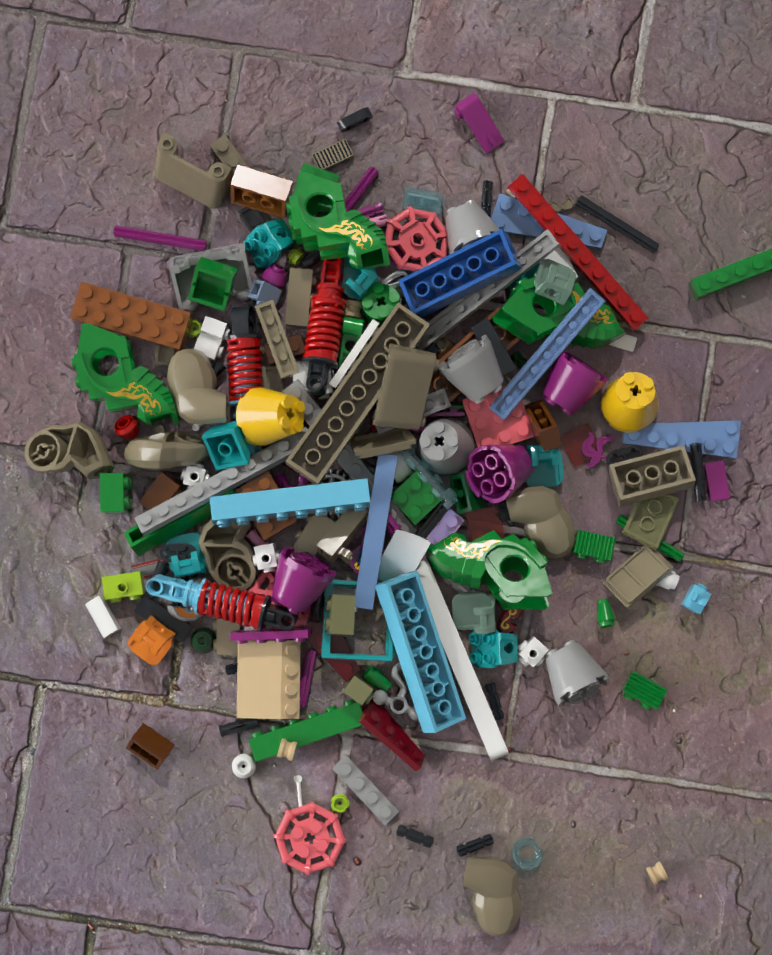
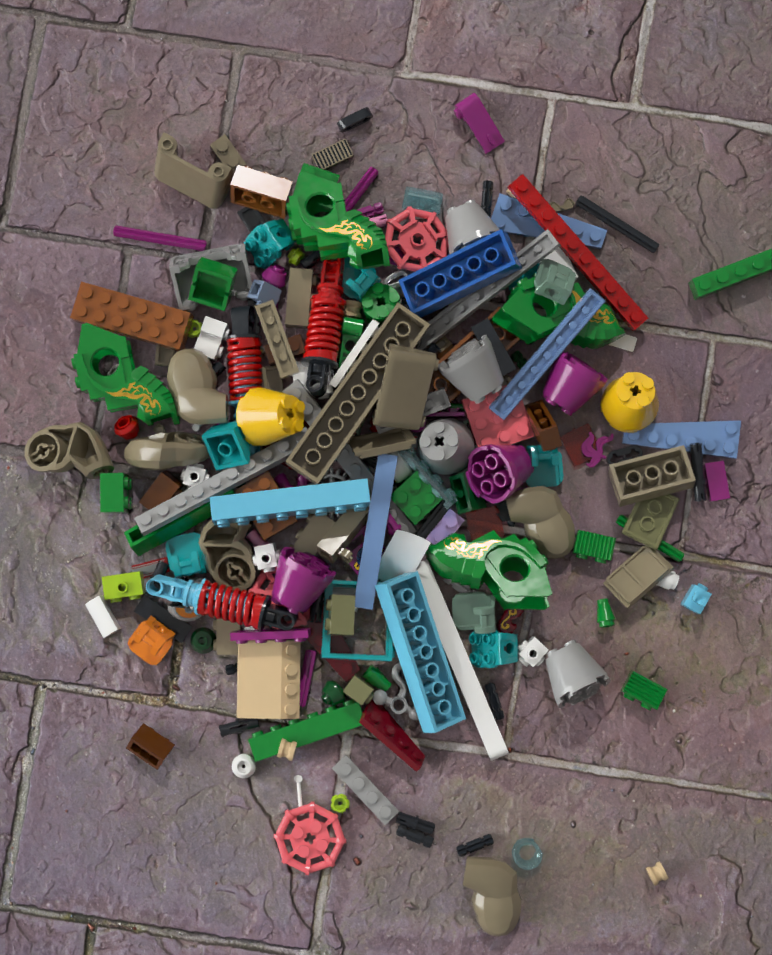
black beam [159,544,197,562] -> none
none -> dark green cone [321,681,346,706]
none -> black axle [396,811,435,834]

